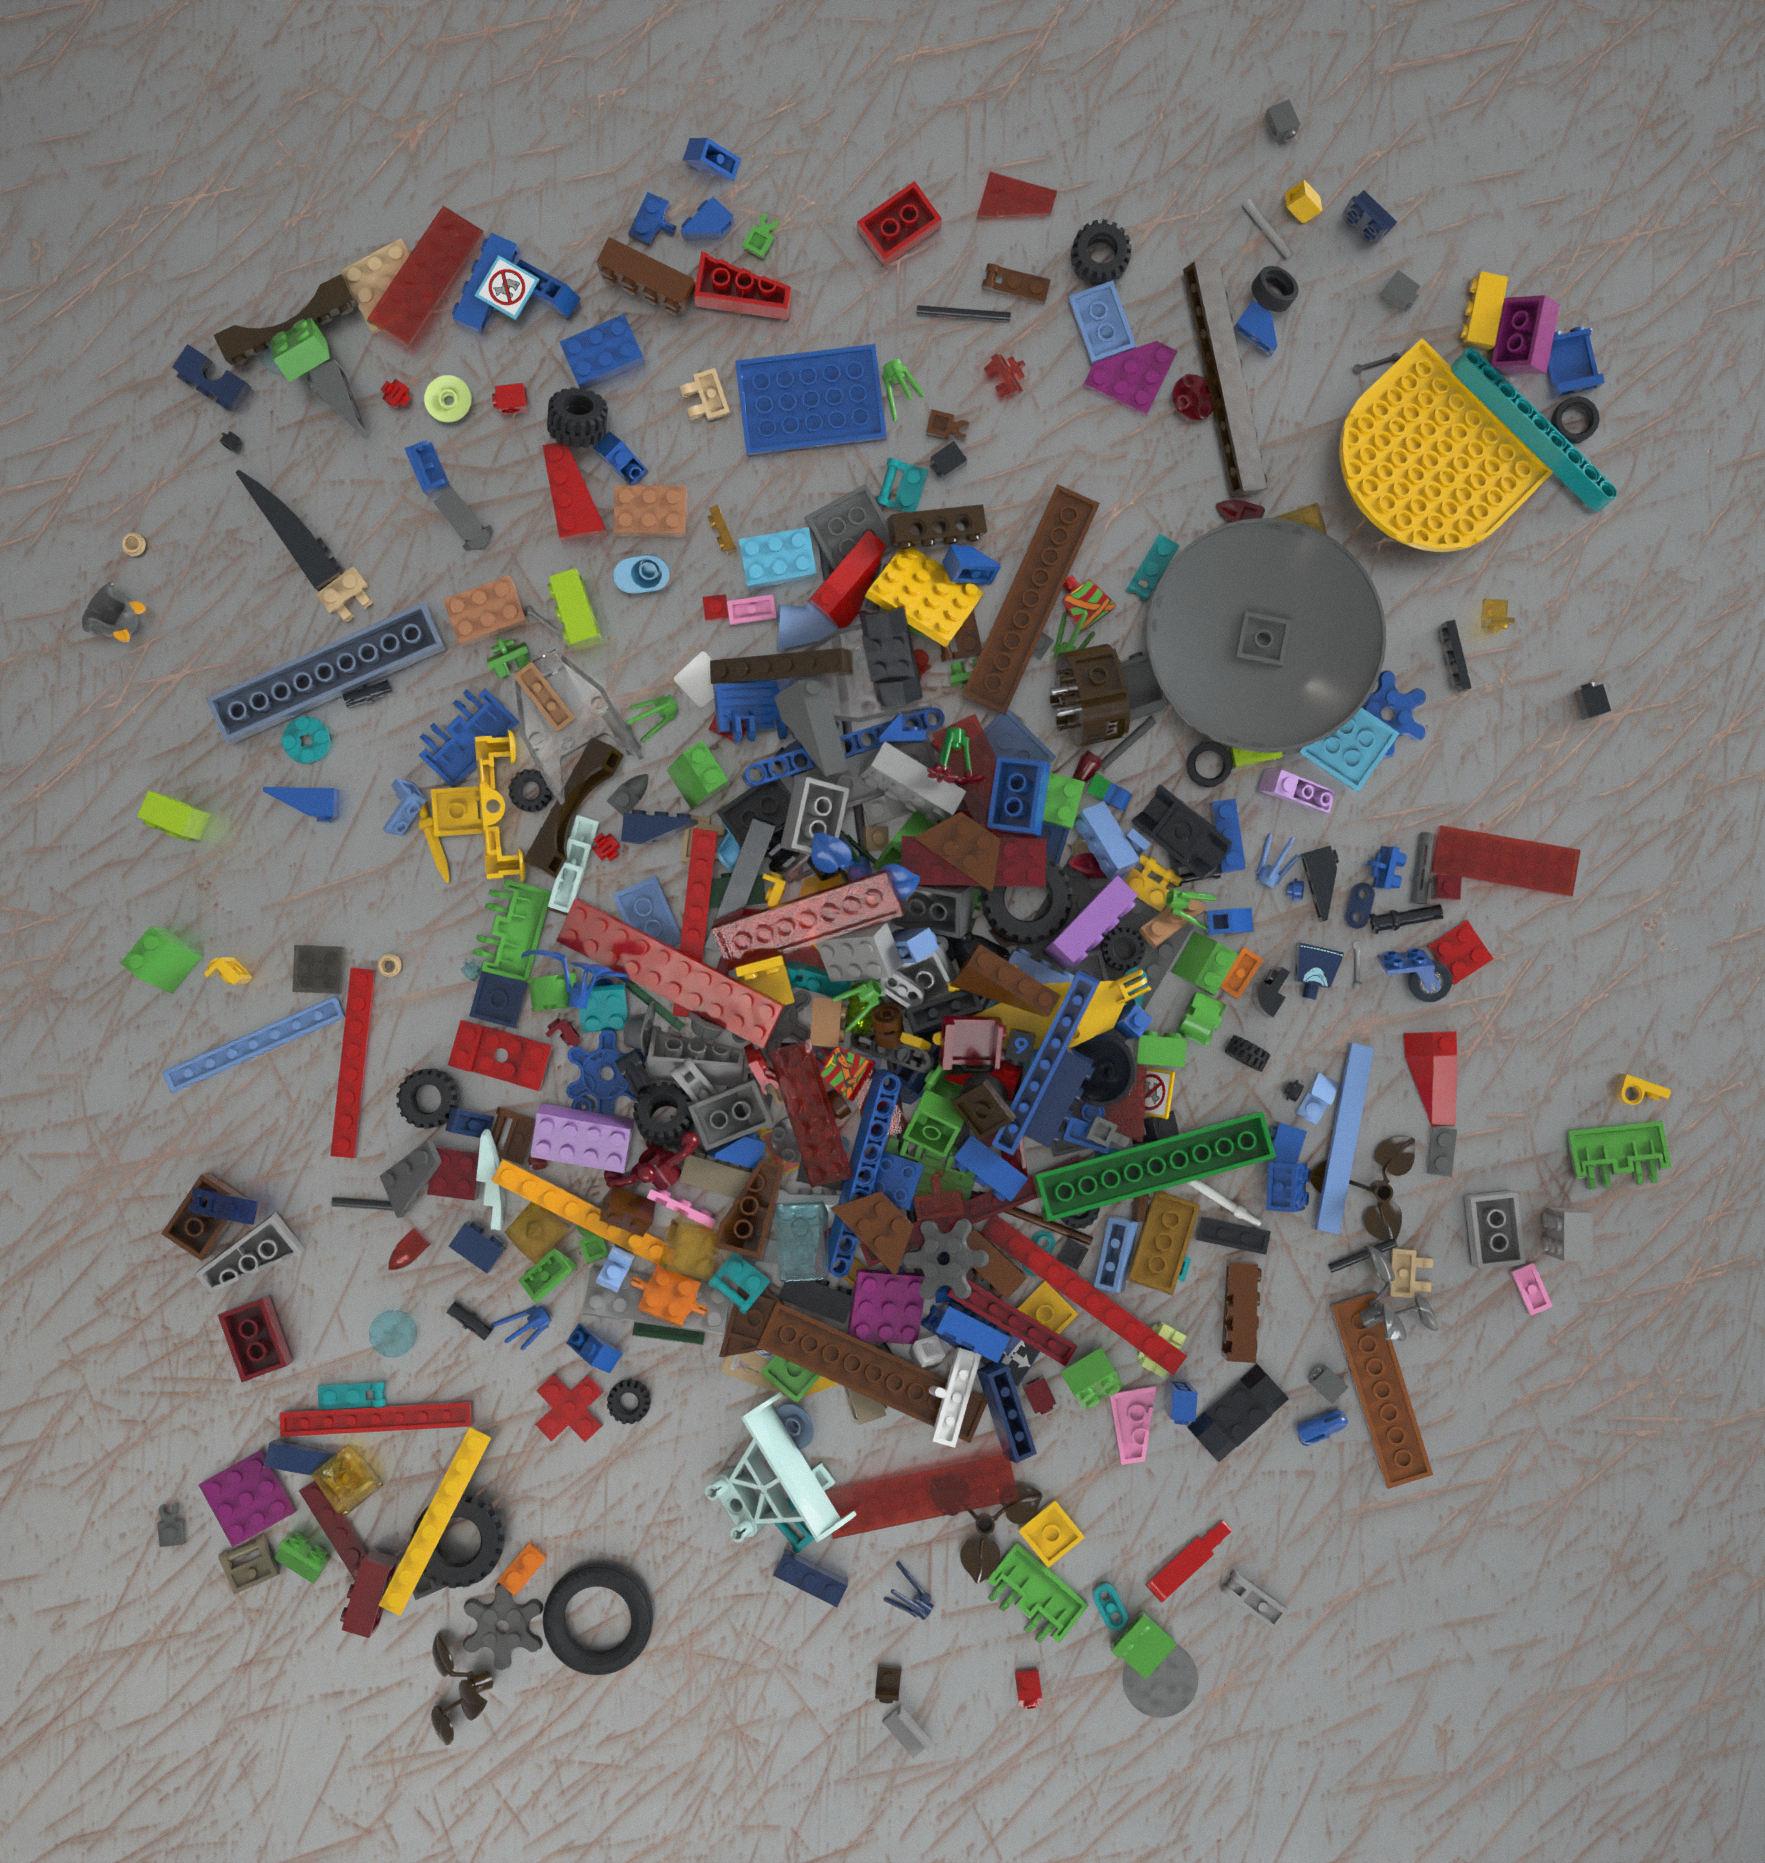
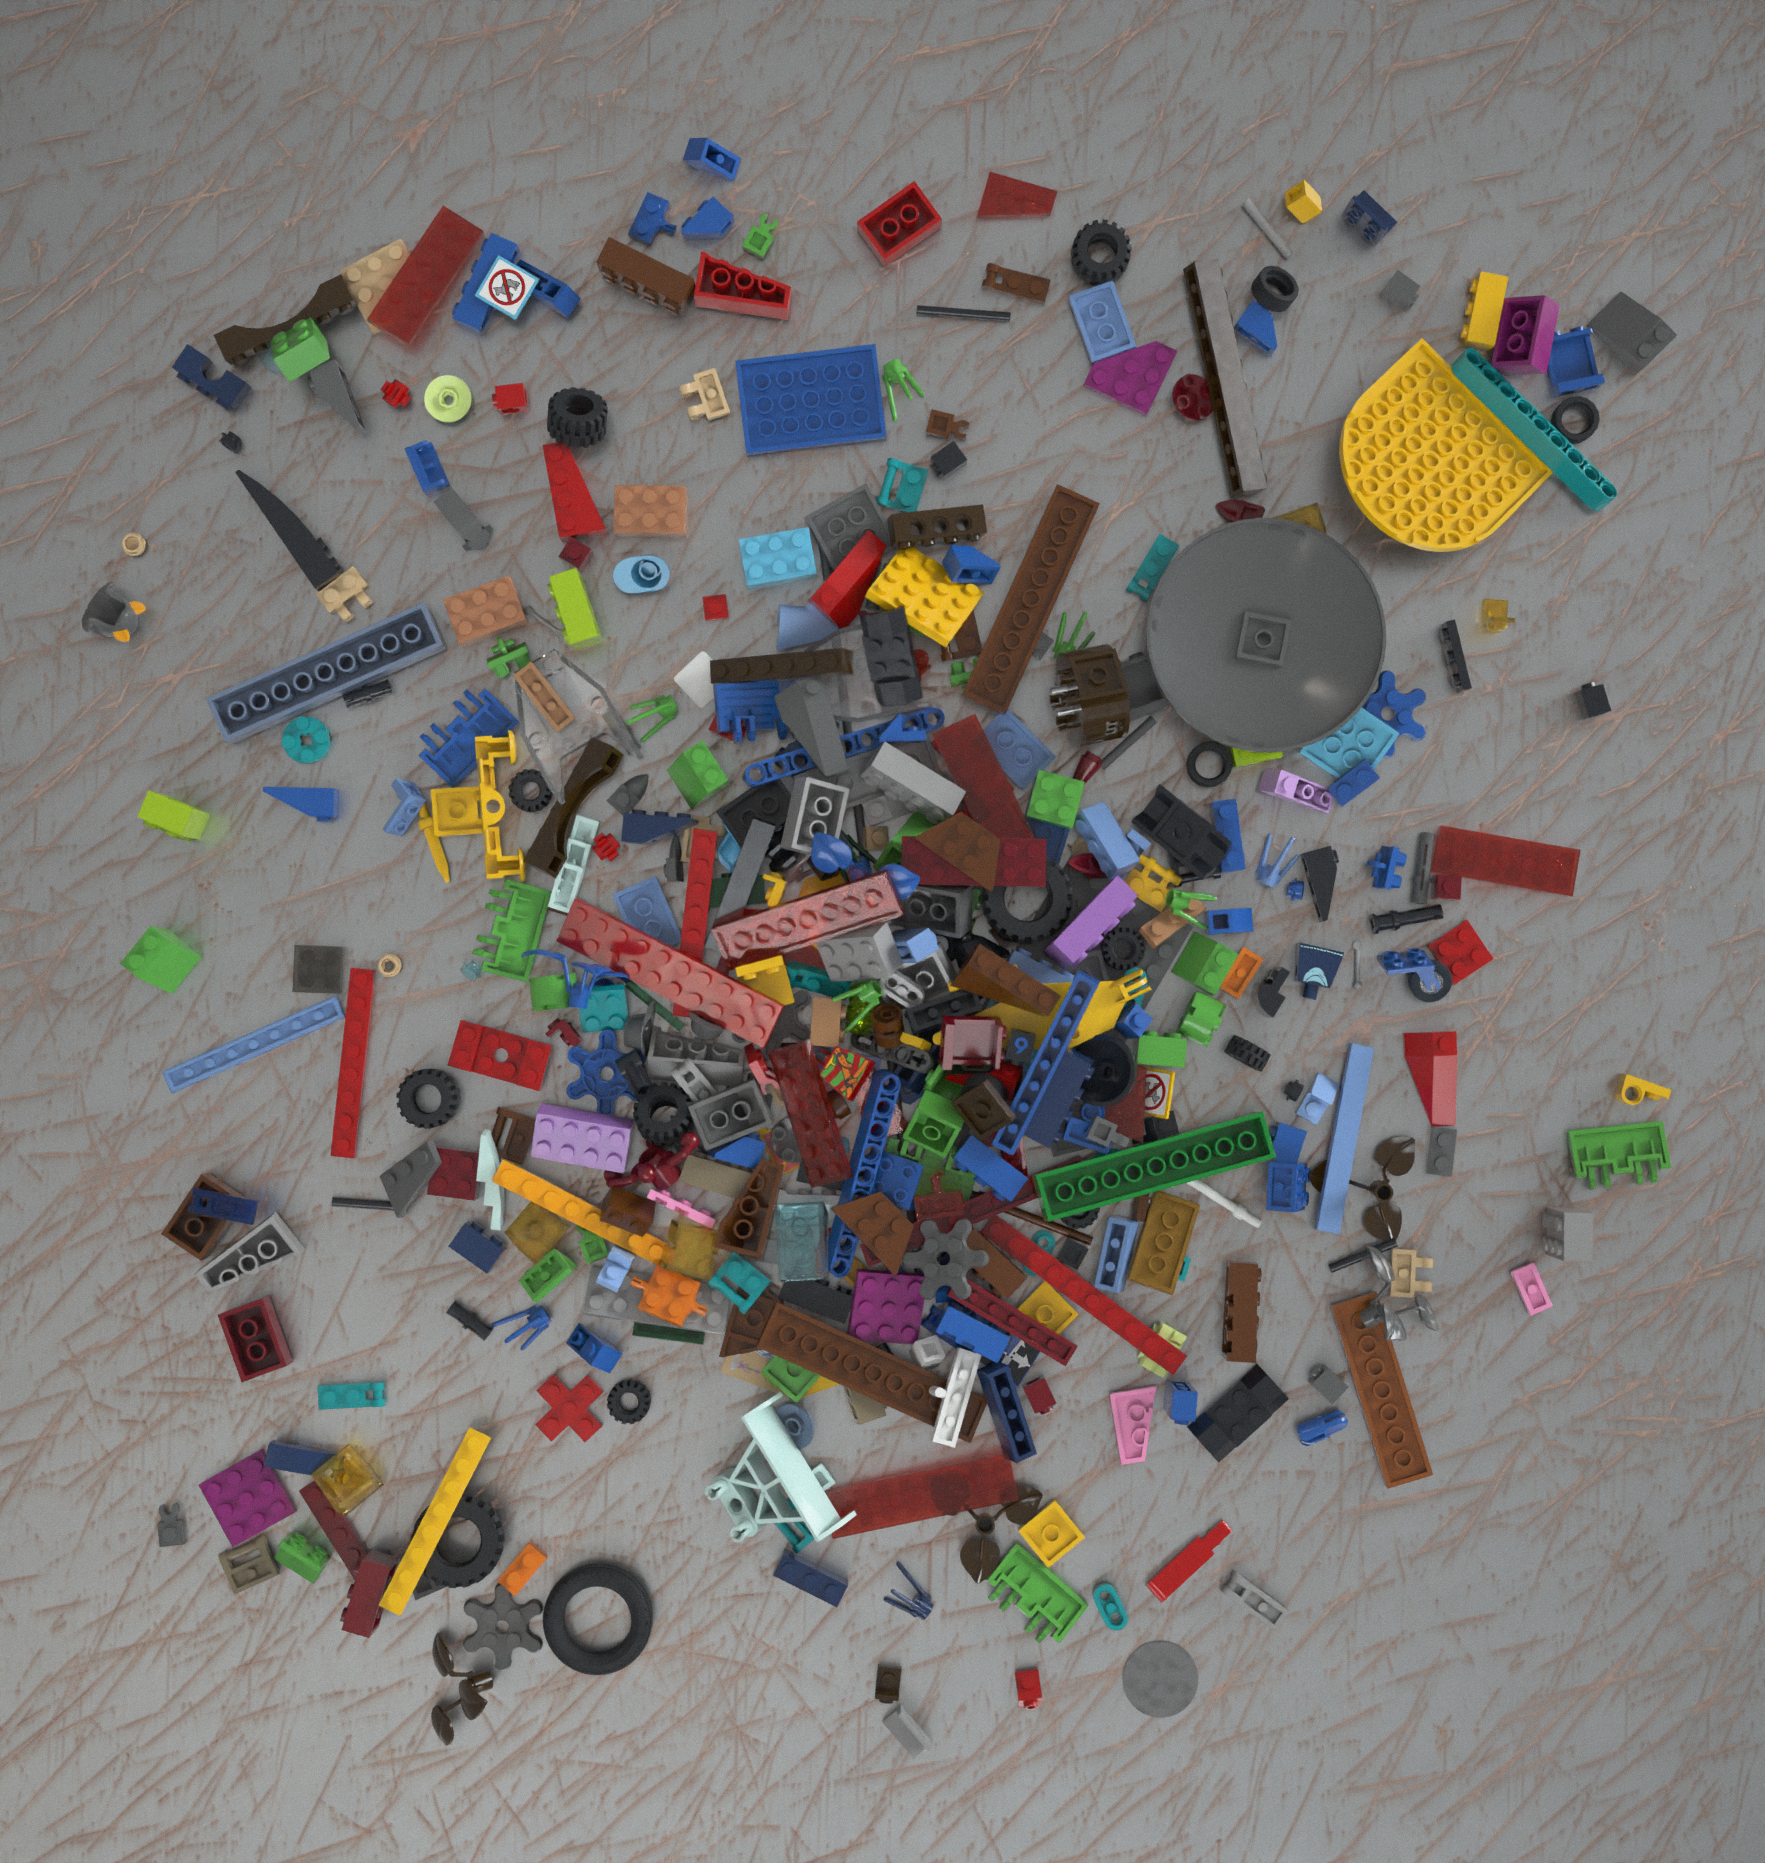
yellow bracket [204,957,253,985] -> none
red plate [279,1401,472,1437] -> none
clear light blue tile [369,1310,417,1357] -> none
clear red plate [388,1228,431,1270] -> none
dark blue plate [445,1107,494,1138] -> none
dark blue plate [469,971,528,1029] -> none
clear red hinge [528,1154,548,1171] -> none
blue brick [560,314,645,390] -> none
blue plate [571,1095,595,1112] -> none
blue slope [593,431,648,485] -> none
pearl gold plate [707,505,737,556] -> none
bright pink plate [727,594,777,626] -> none
plant [927,727,985,785] -> none
clear red hips [984,353,1026,398] -> none
blue brick [987,756,1051,836] -> none
bright green brick [1060,1348,1124,1410] -> none
torso [1061,575,1117,635] -> none
leg [1084,773,1133,812] -> none
bright green bracket [1110,1611,1177,1679] -> none
black plate [1196,1216,1271,1255] -> none
dark grey brick [1265,99,1301,141] -> none
dark blue plate [1344,882,1375,929] -> none
dark grey hinge [1353,353,1401,374] -> none
light grey brick [1464,1190,1526,1269] -> none
none -> dark red brick [558,537,594,573]
none -> dark grey plate [664,834,684,882]
none -> blue plate [1327,759,1380,807]
none -> dark grey slope [1587,292,1677,374]

